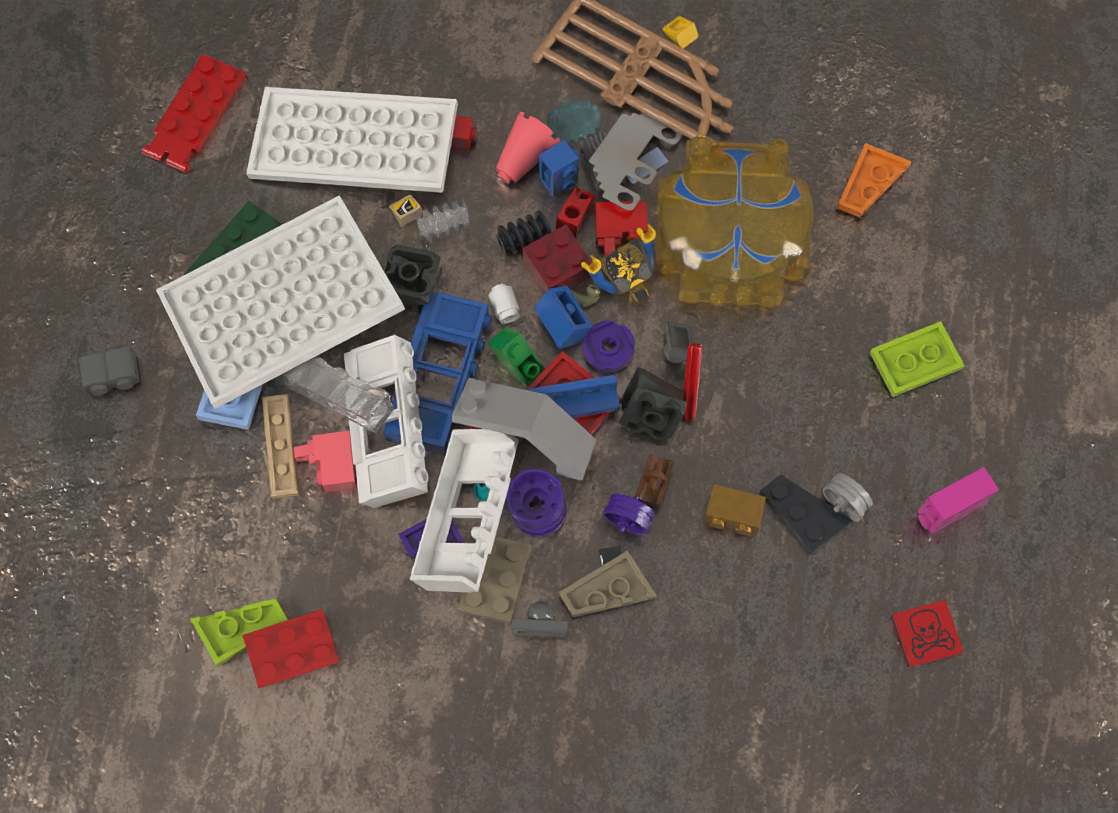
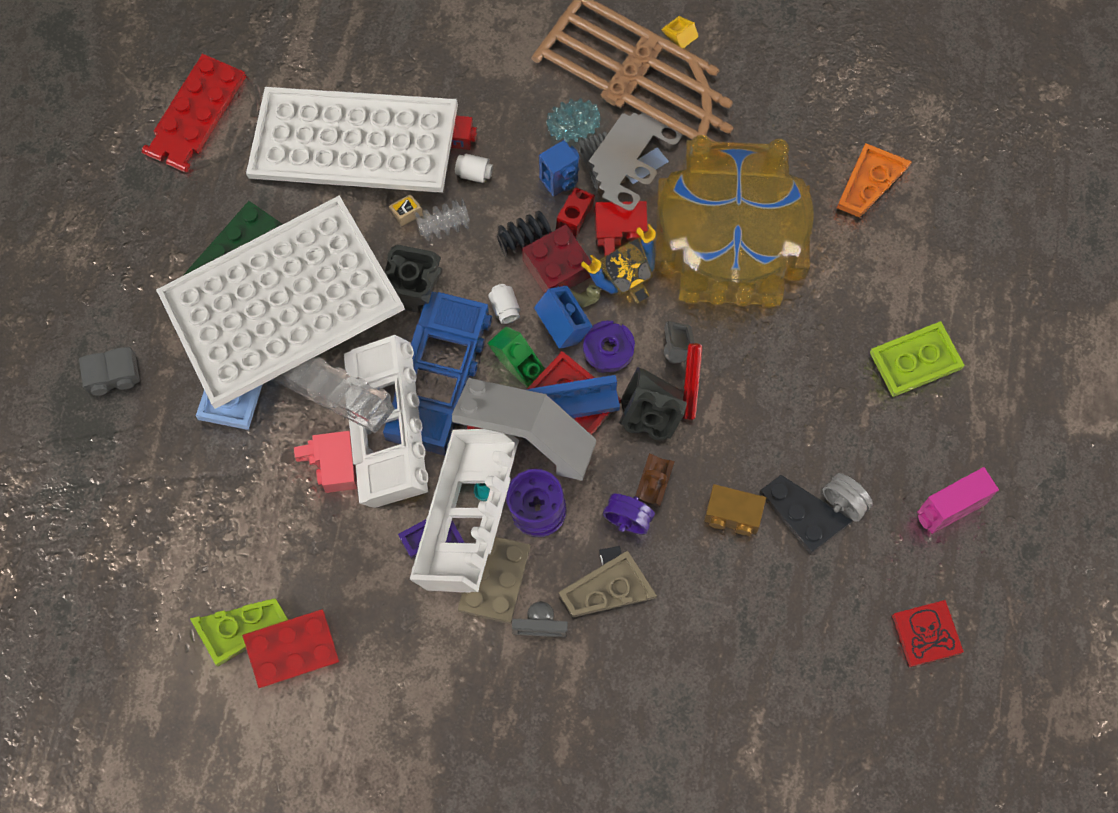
tan tile [262,394,299,499] -> none
coral cone [496,112,560,184] -> none
none -> white brick [455,154,493,183]

